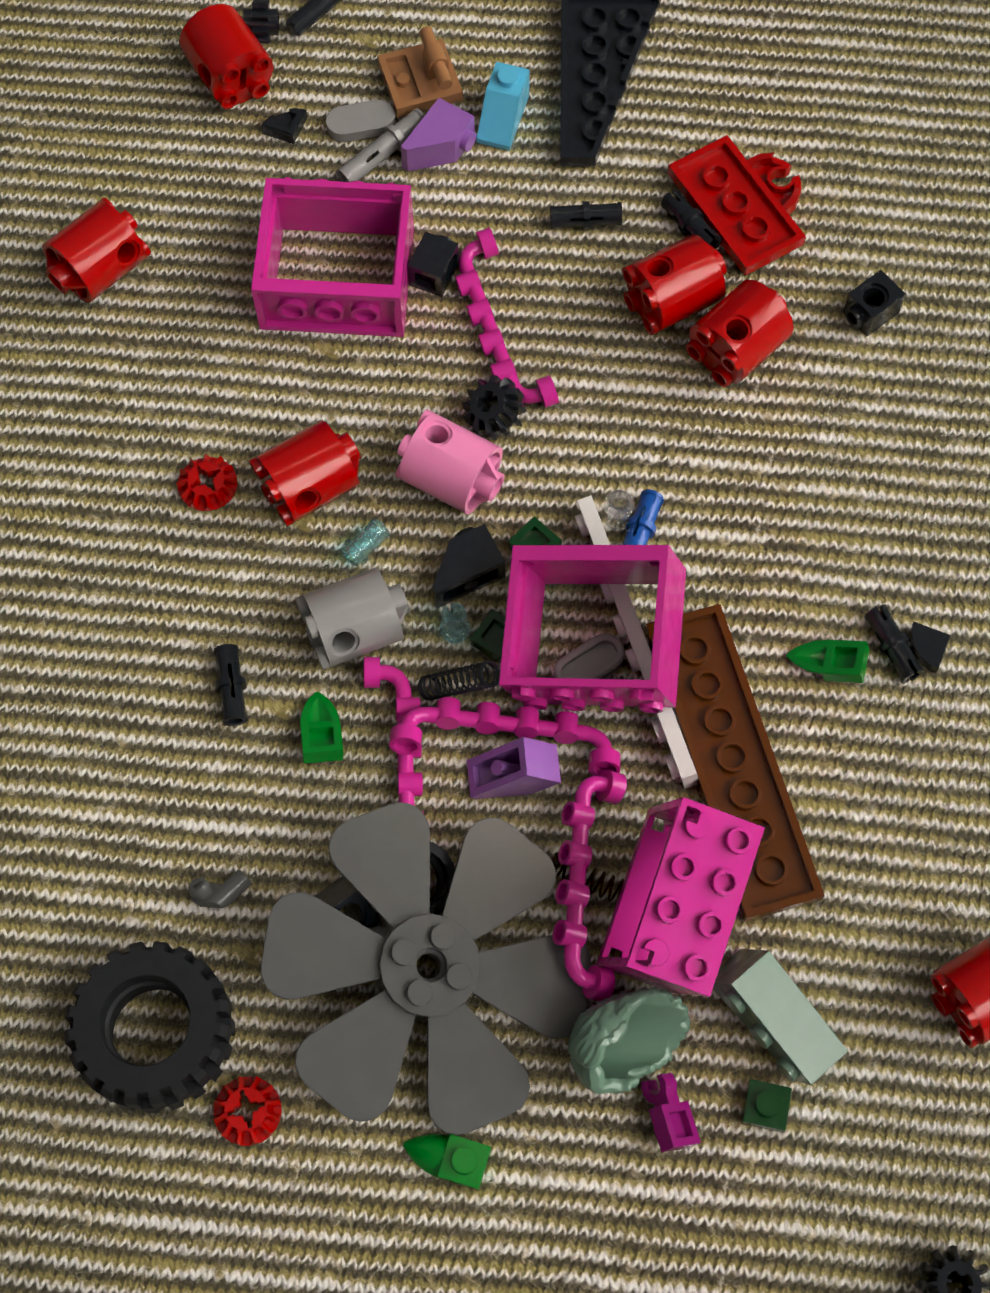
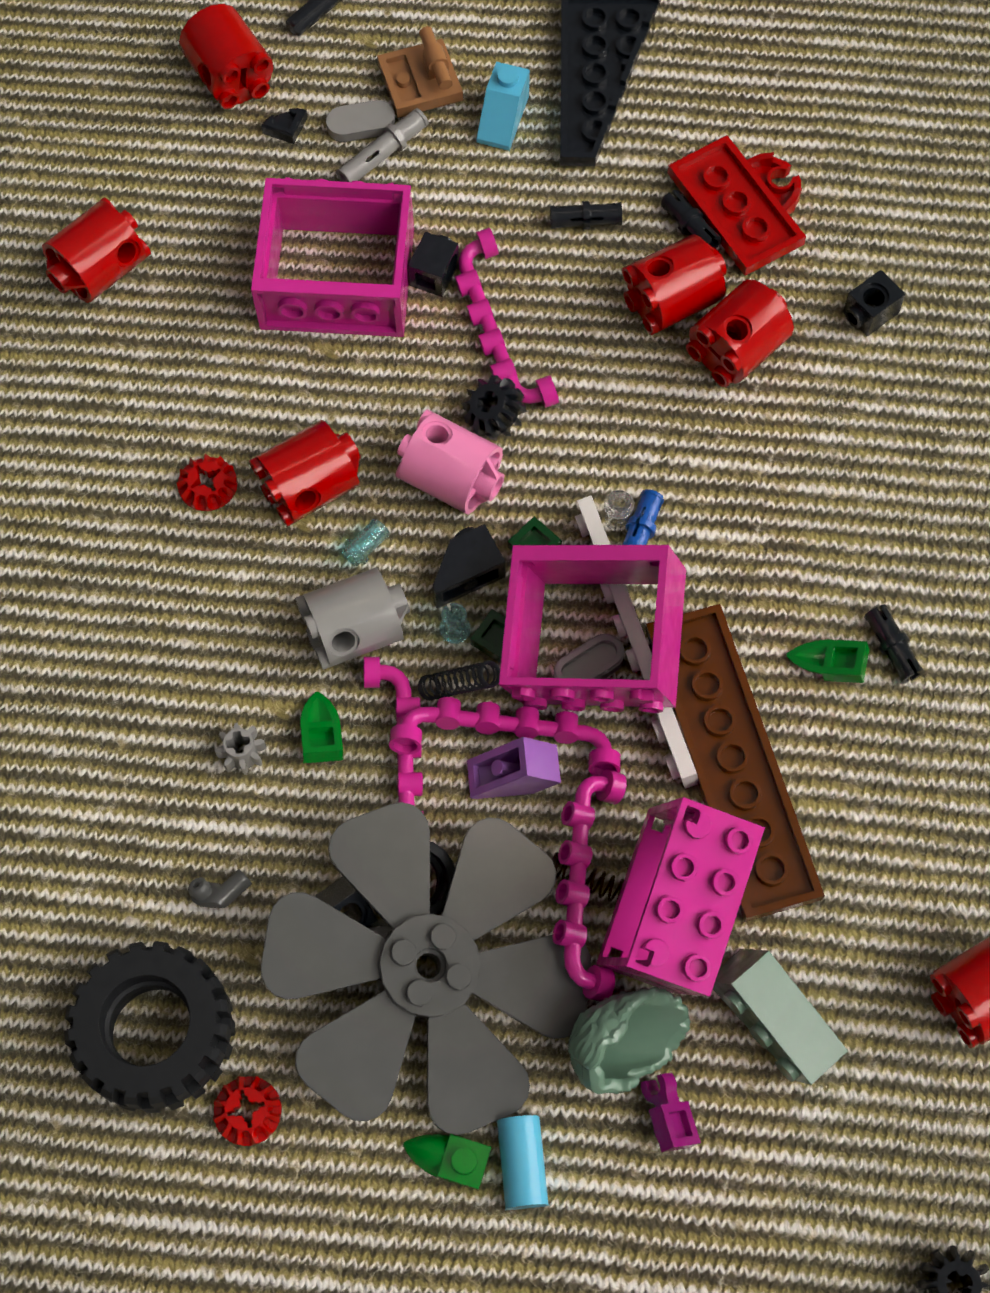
black pin [214,644,248,726] -> none
black gear [243,0,279,44] -> none
medium lavender slope [401,98,477,171] -> none
dark green plate [741,1079,792,1133] -> none
black tile [909,621,951,674] -> none
none -> light grey gear [215,723,267,775]
none -> medium azure brick [497,1115,549,1211]

